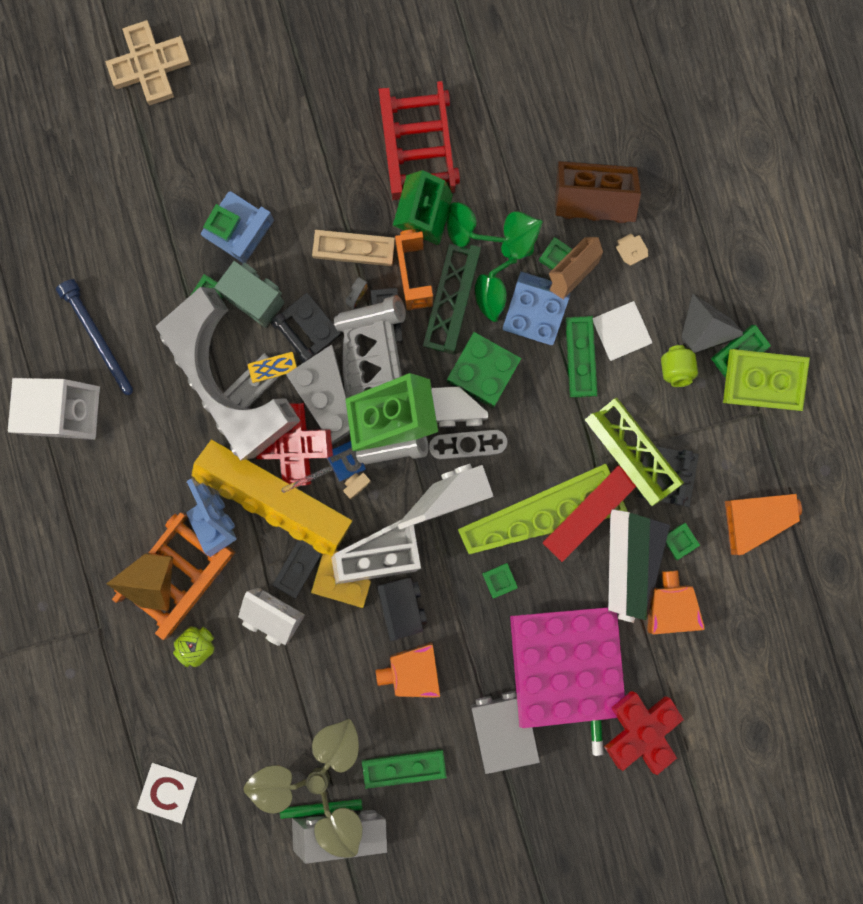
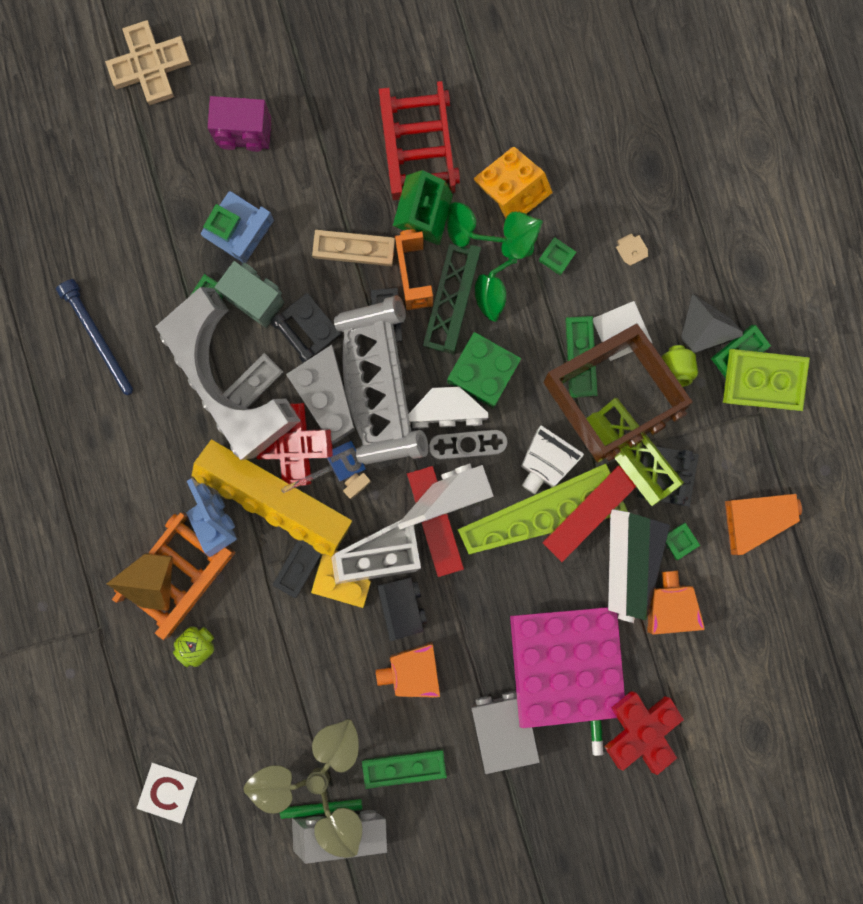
white slope [8,378,100,440] -> none
white slope [238,588,305,646] -> none
yellow sticker [248,352,297,383] -> none
bright green slope [345,373,438,451] -> none
dark grey tile [346,277,368,309] -> none
green plate [482,563,518,599] -> none
medium blue bracket [503,271,570,345] -> none
medium nougat piece [549,237,603,300] -> none
reddish brown slope [555,161,641,223] -> none
none -> magenta brick [207,96,272,152]
none -> red tile [407,466,464,577]
none -> light orange bracket [474,147,553,219]
none -> white torso [521,426,584,494]
none -> reddish brown window [543,323,693,463]

